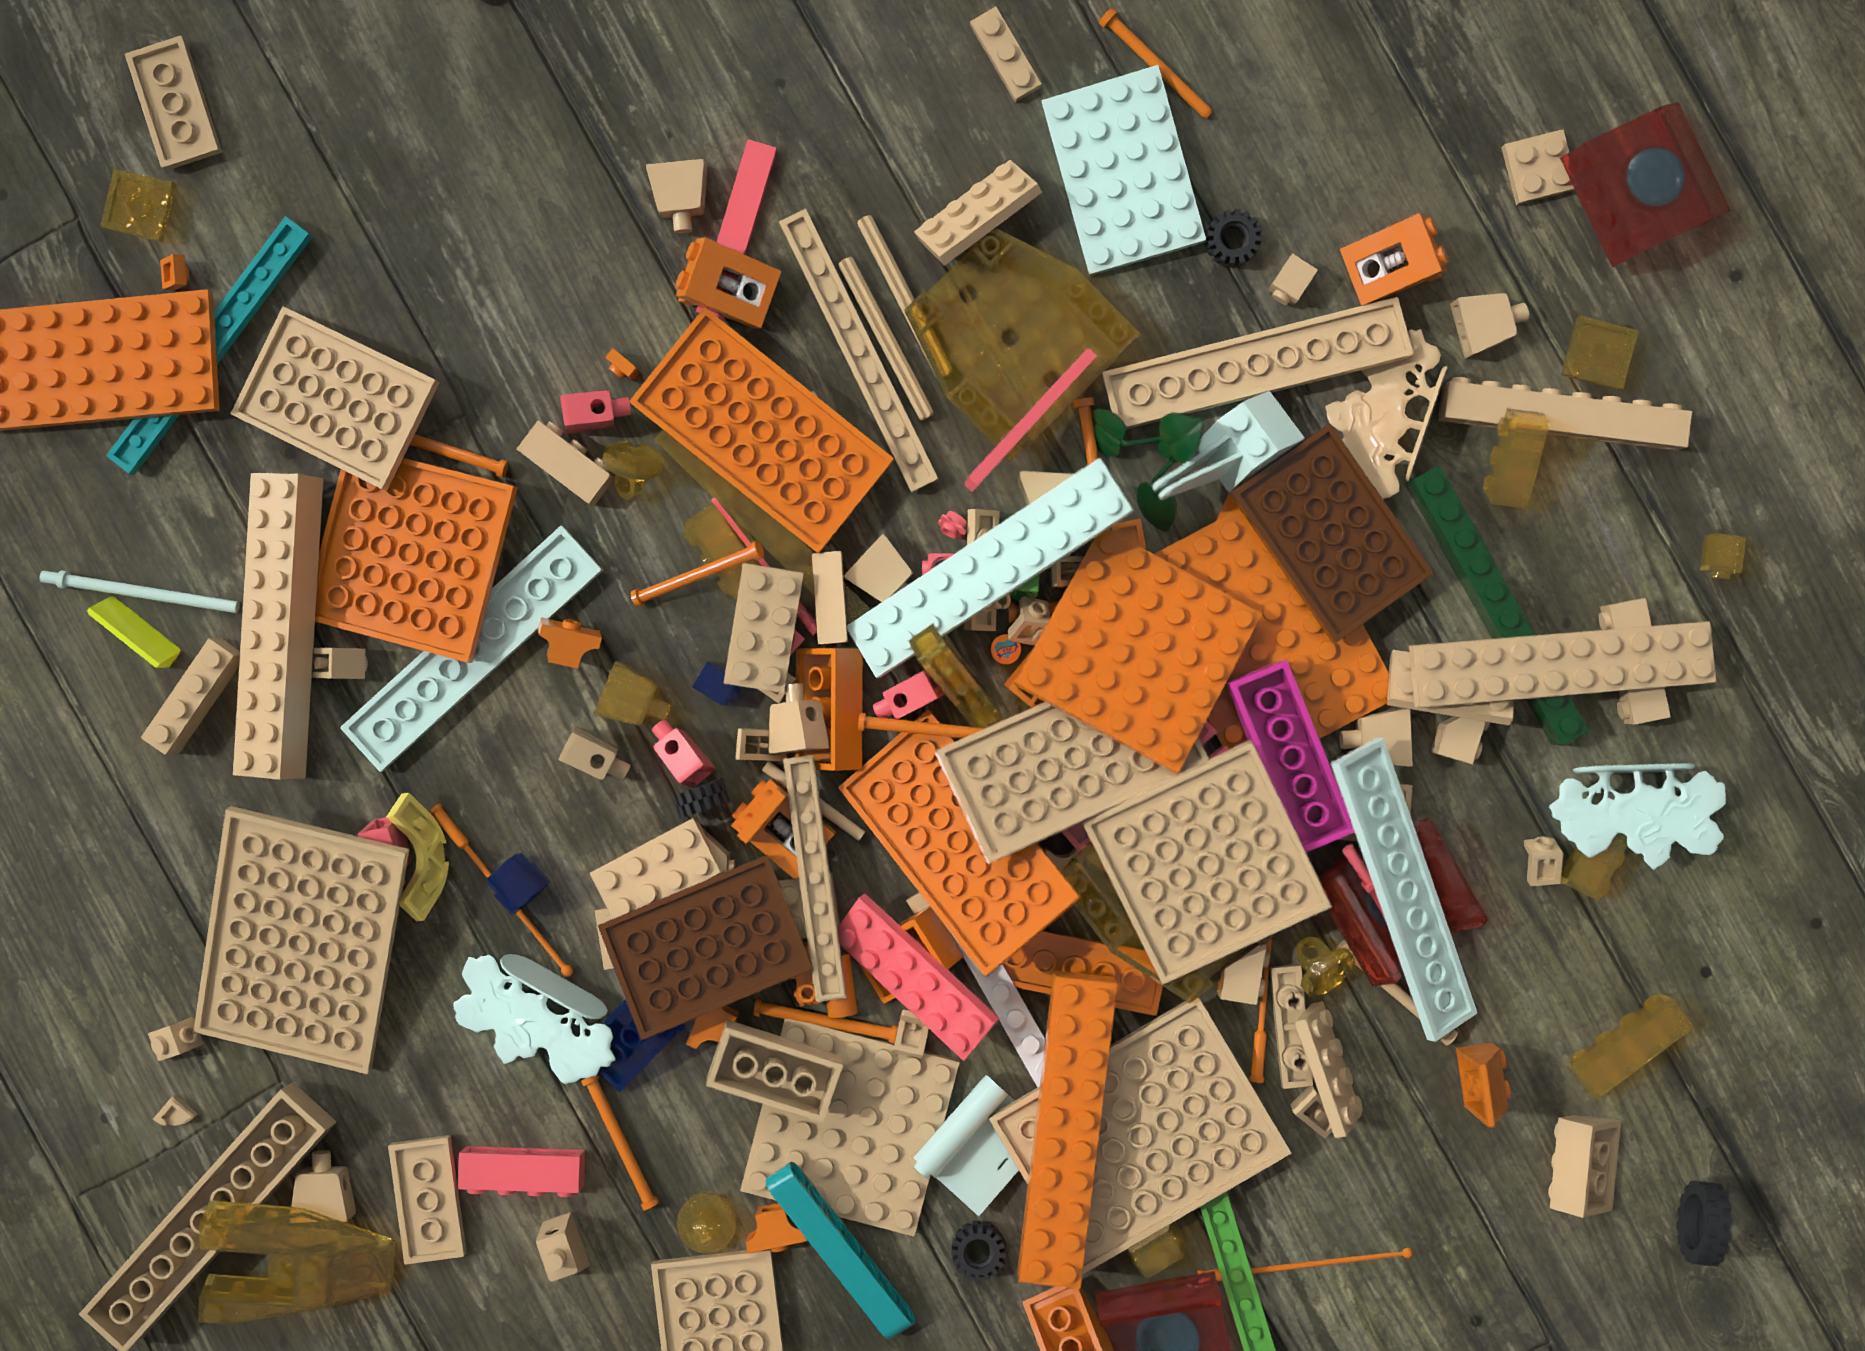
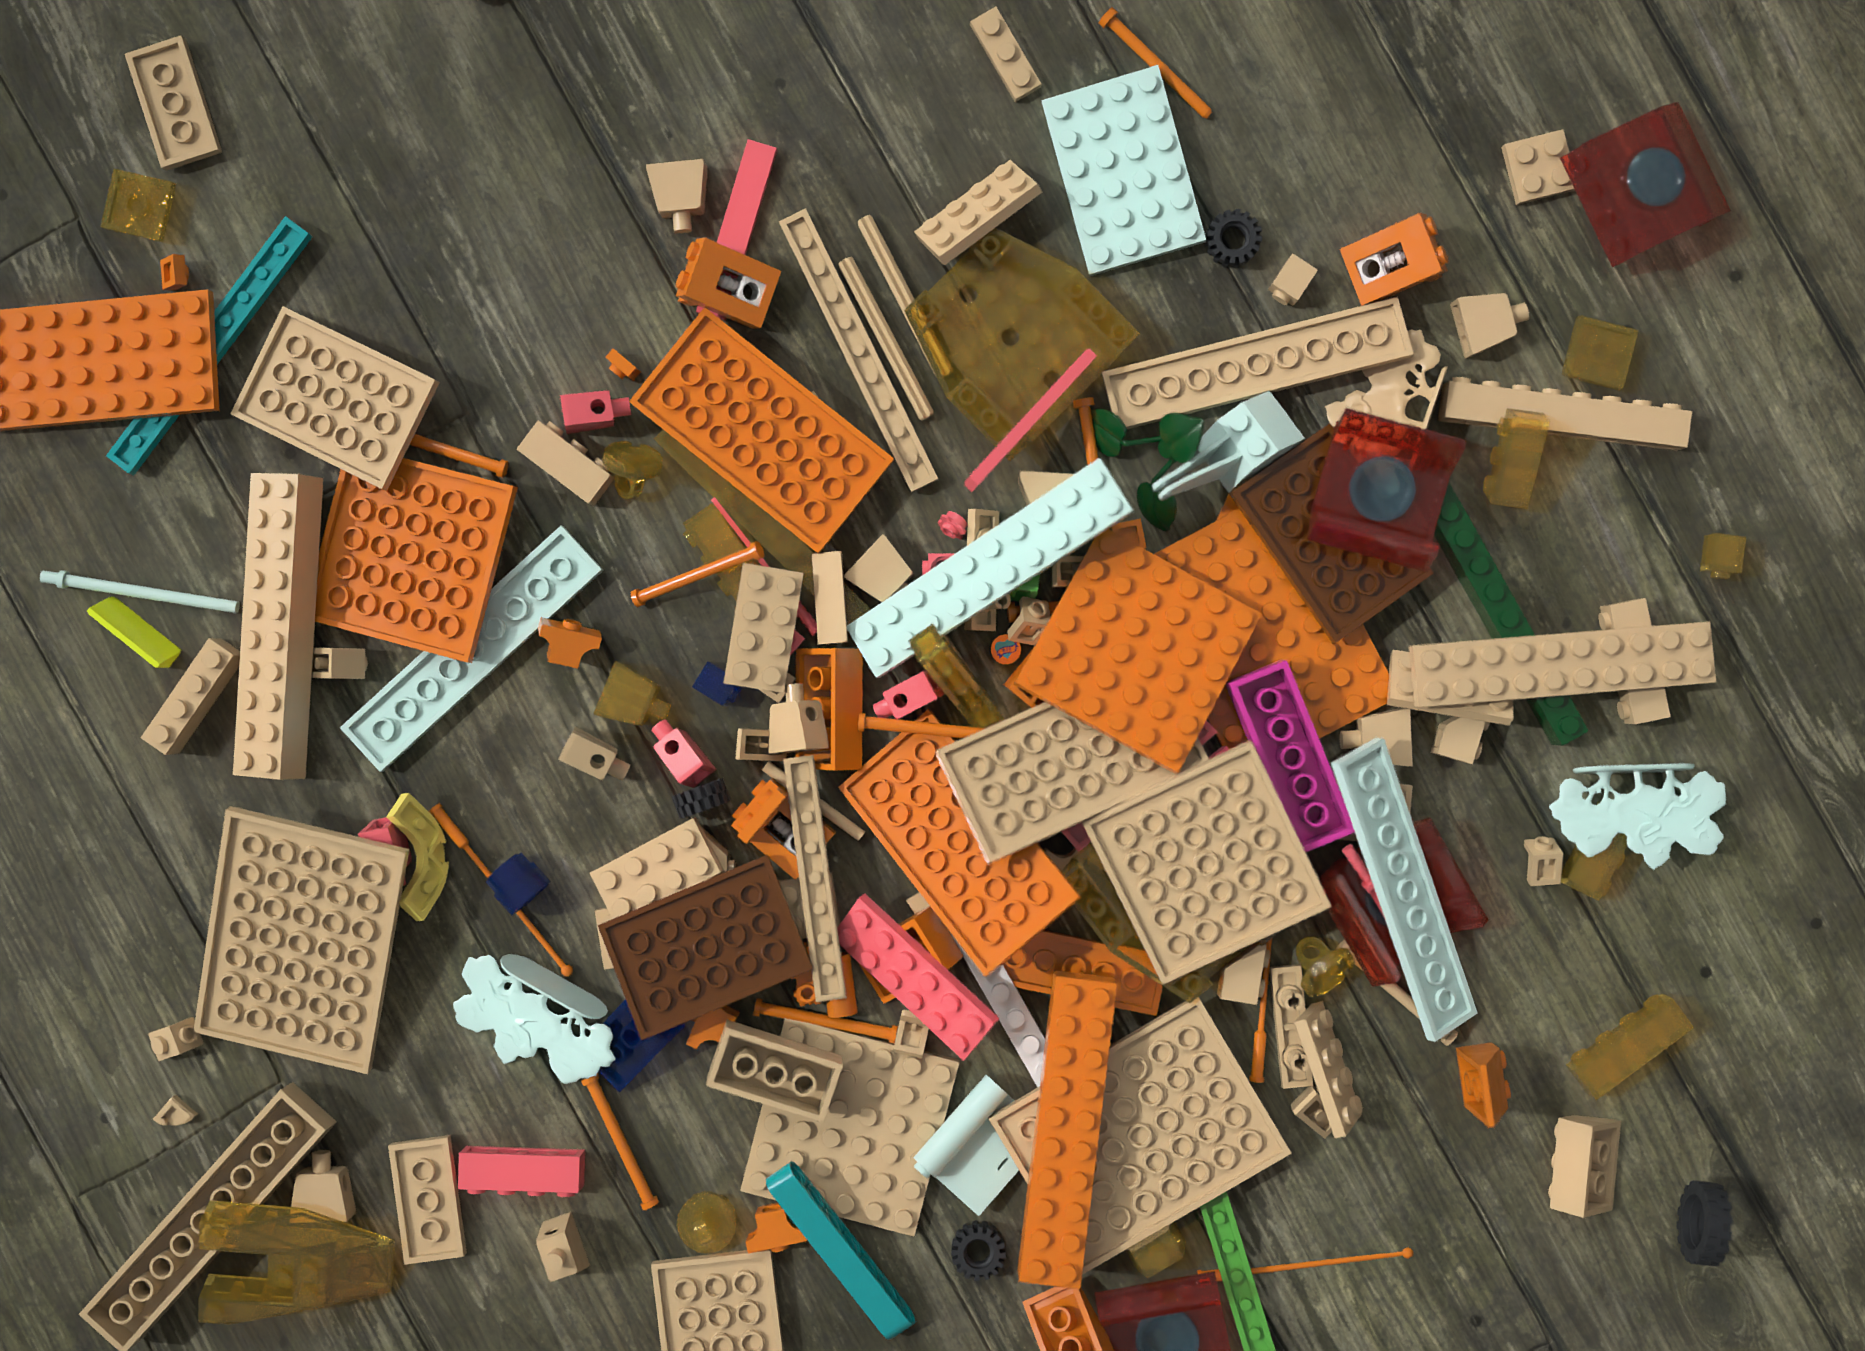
none -> clear red panel [1307,408,1466,572]

